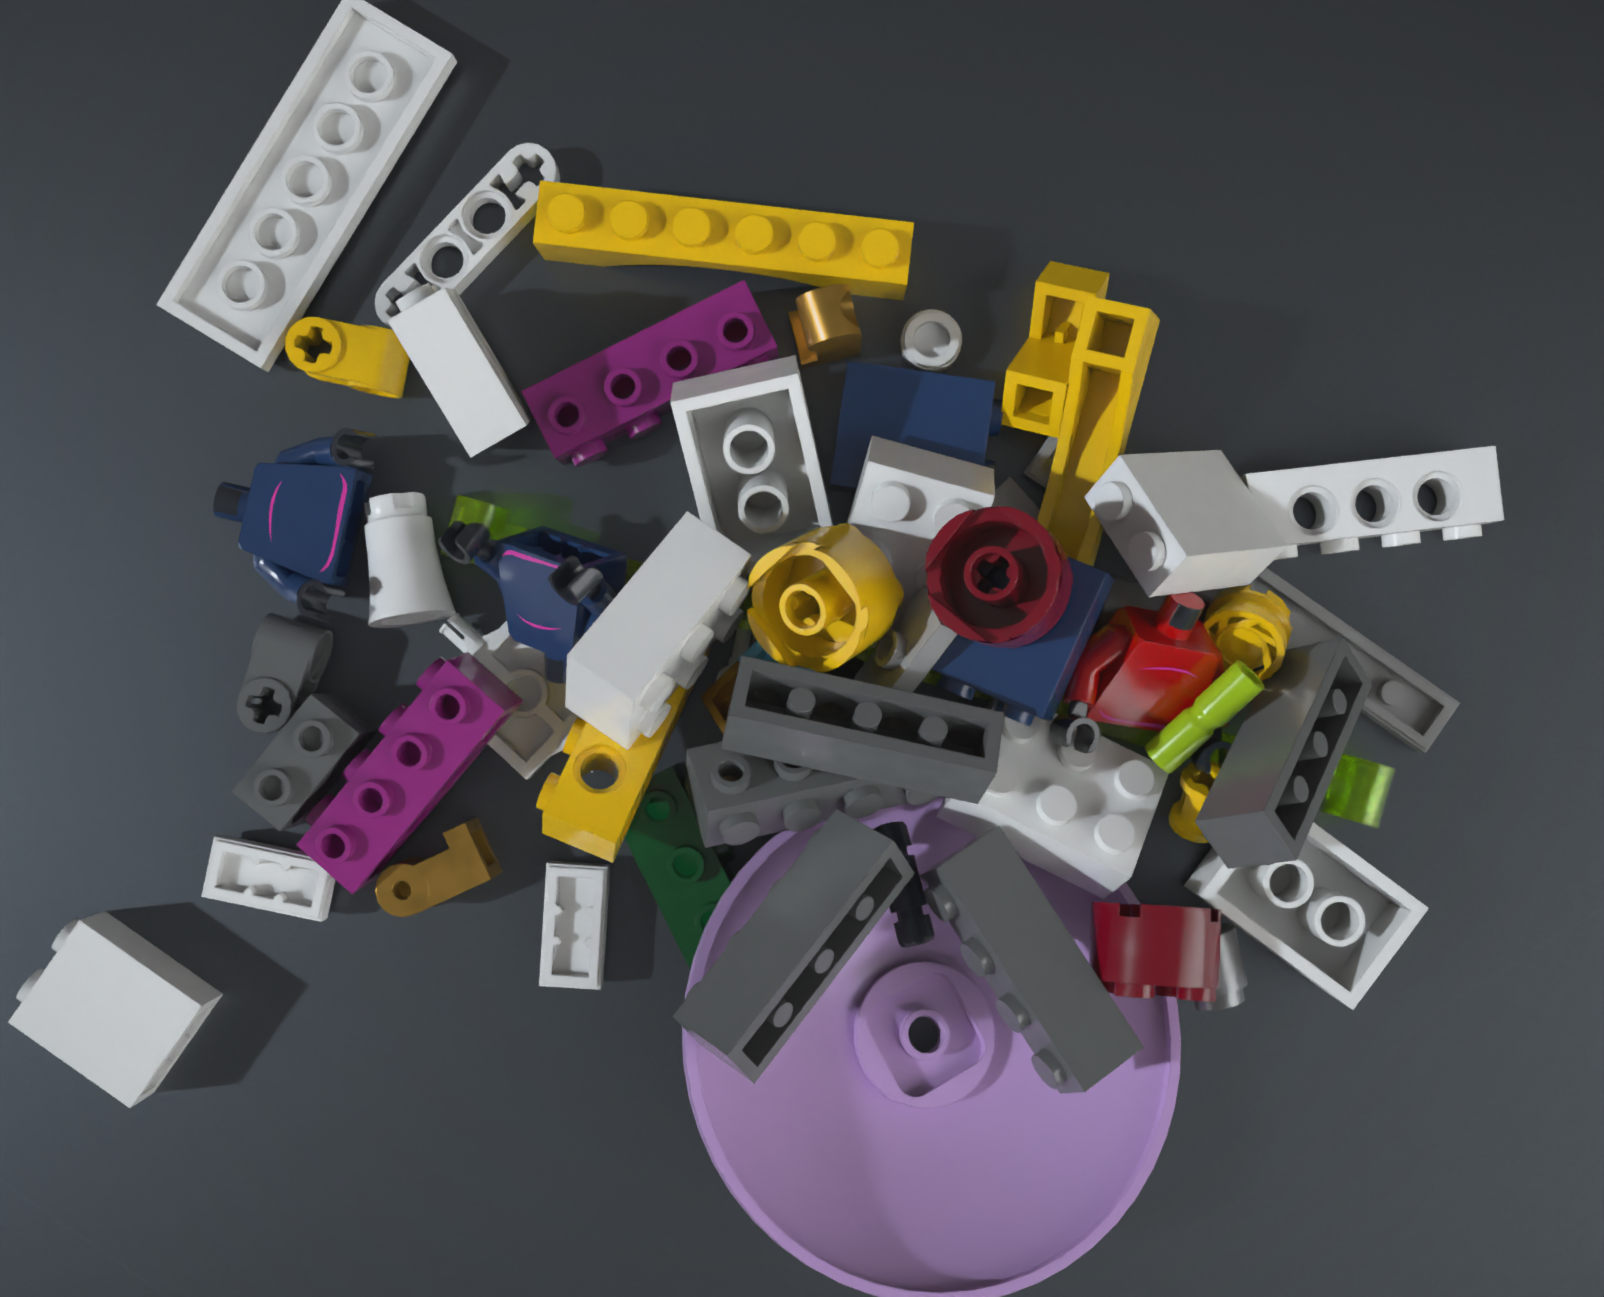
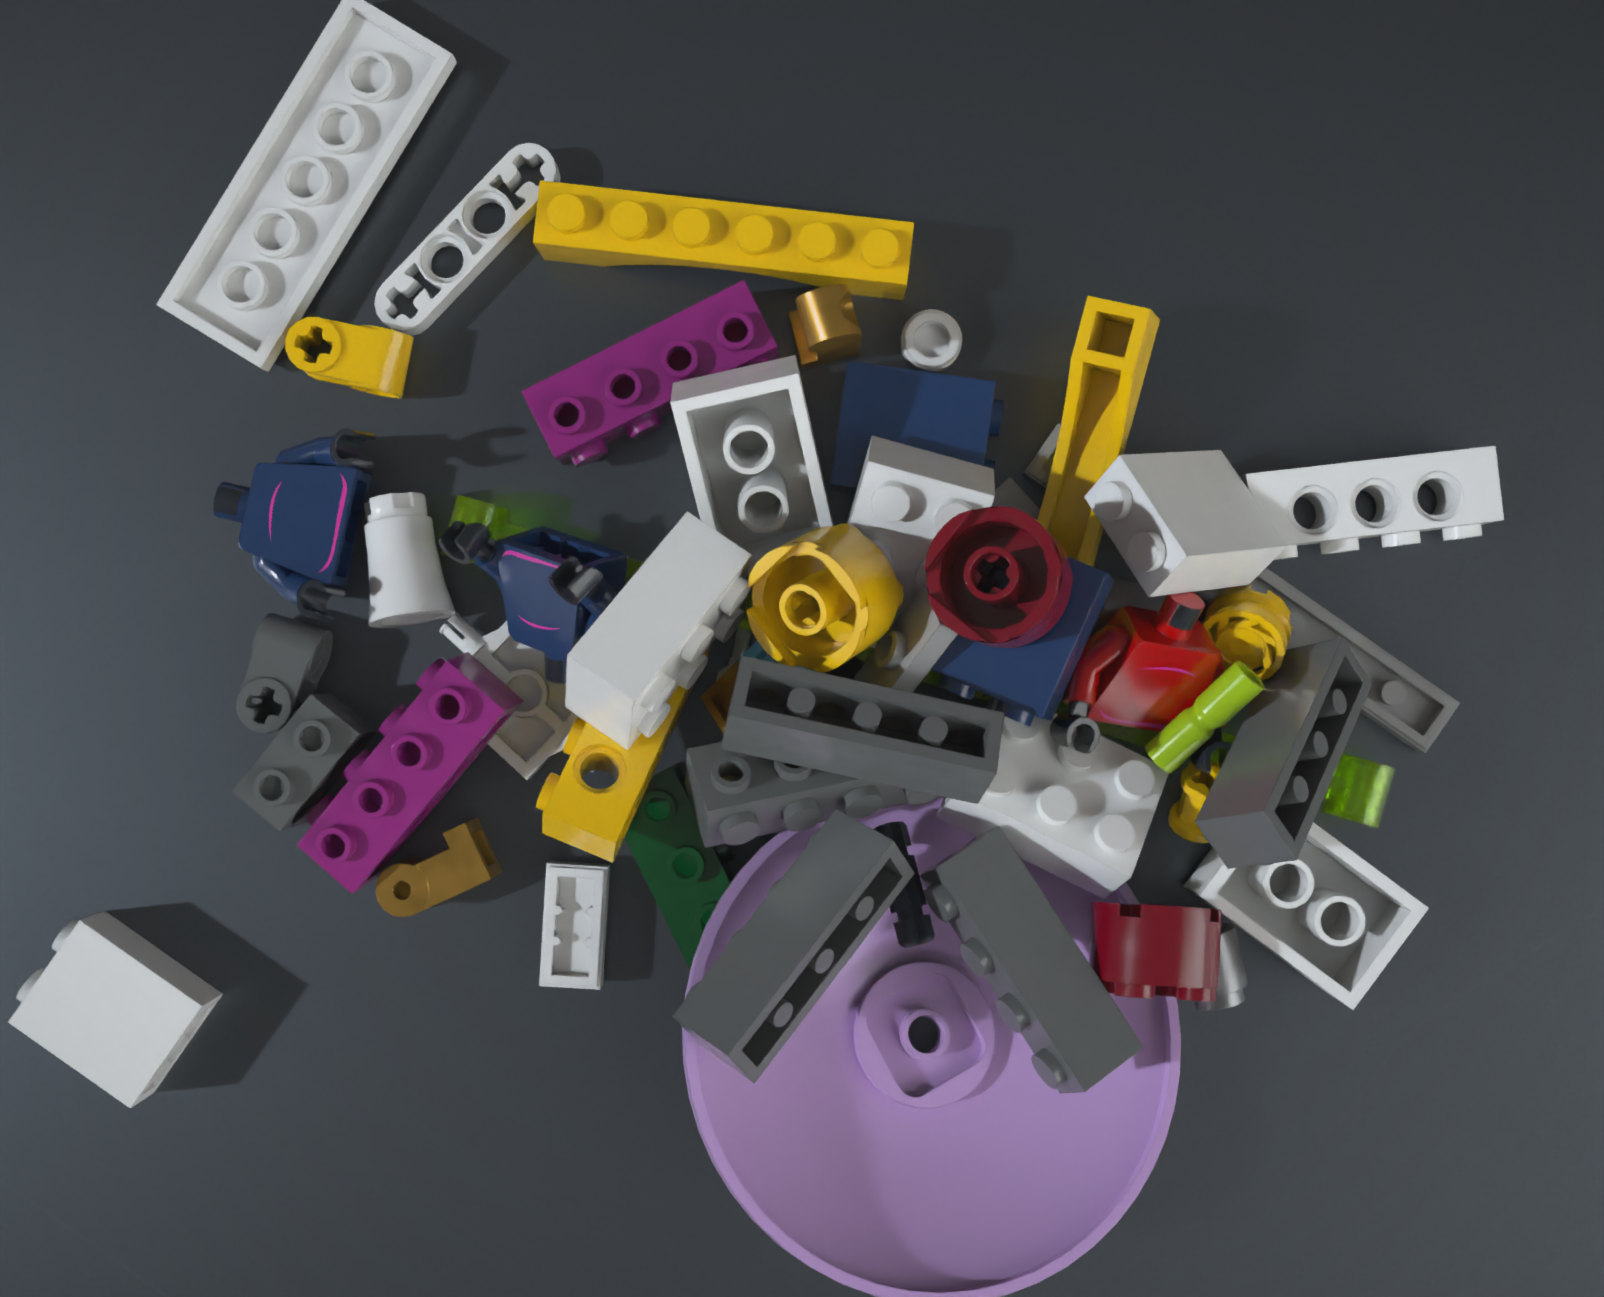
white plate [201,834,335,922] -> none
white brick [387,283,532,458] -> none
yellow brick [1001,261,1110,438] -> none

